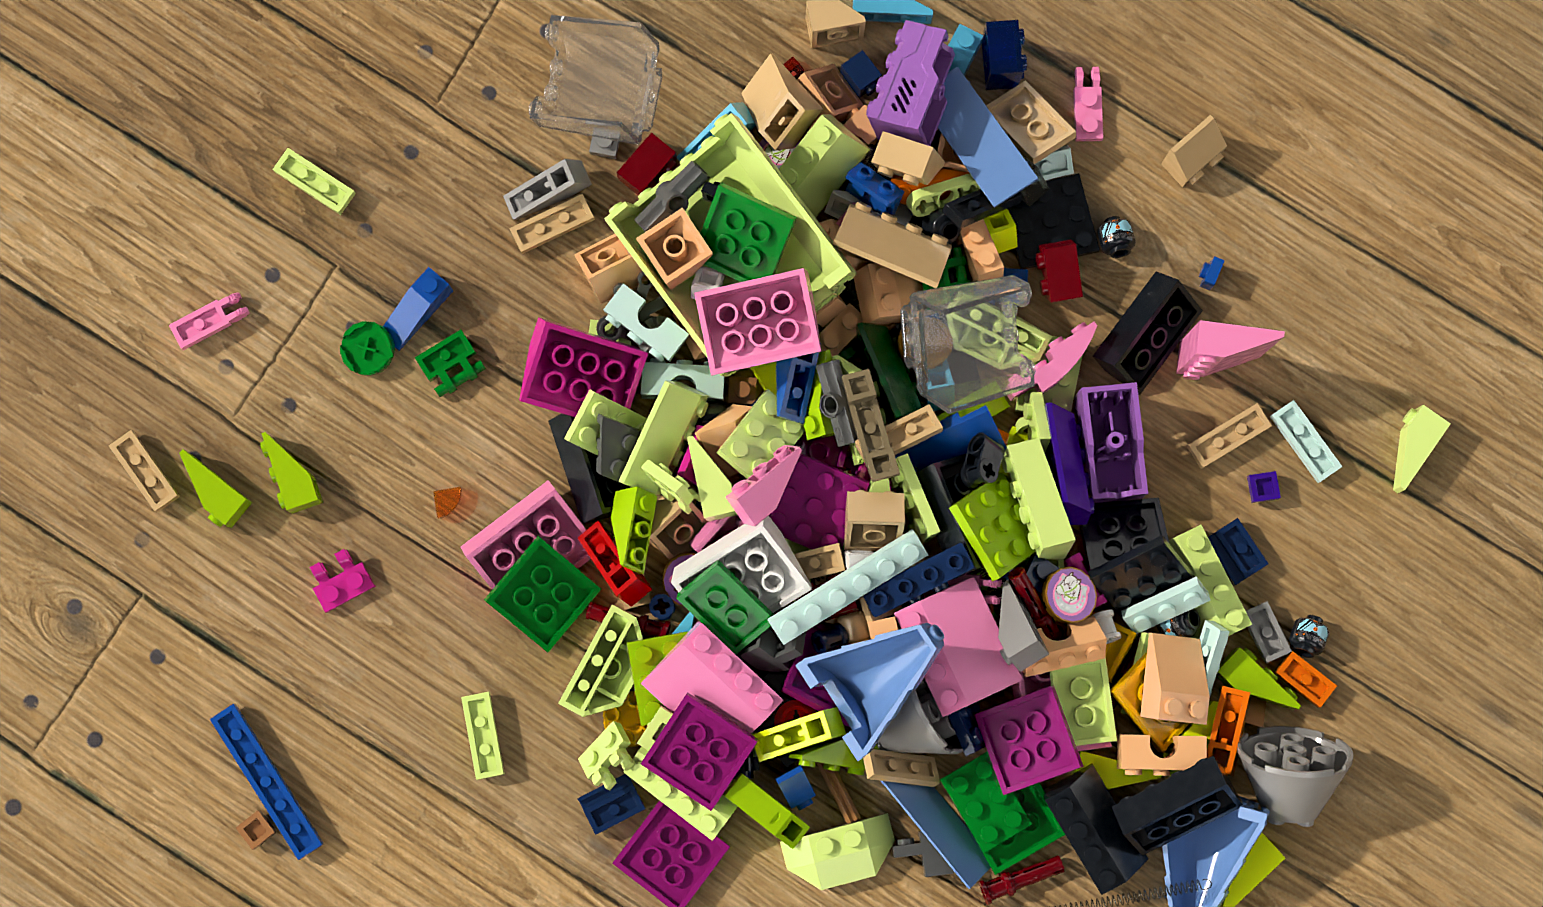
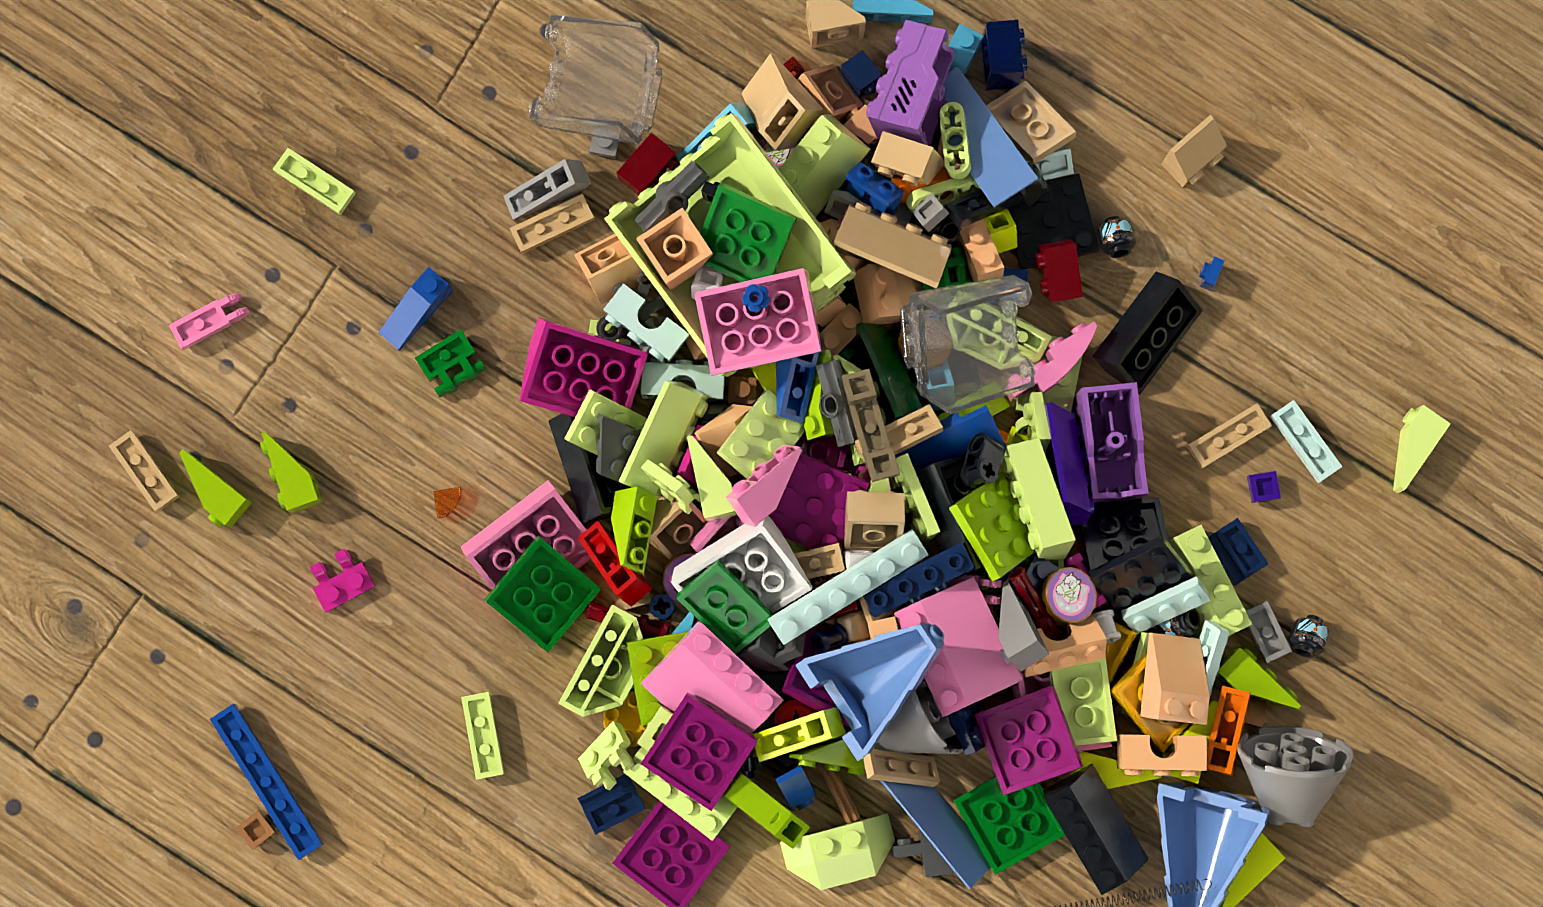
green tile [340,321,395,375] -> none
green plate [940,751,1032,853] -> none
dark red pin [978,855,1065,905] -> none
bright pink hinge [1073,67,1103,142] -> none
black slope [1112,756,1243,856] -> none
bright pink slope [1176,320,1285,380] -> none
orange plate [1274,651,1337,708] -> none
none -> blue plate [742,284,770,312]
none -> light grey plate [912,193,949,232]
none -> yellowish green beam [939,102,971,179]

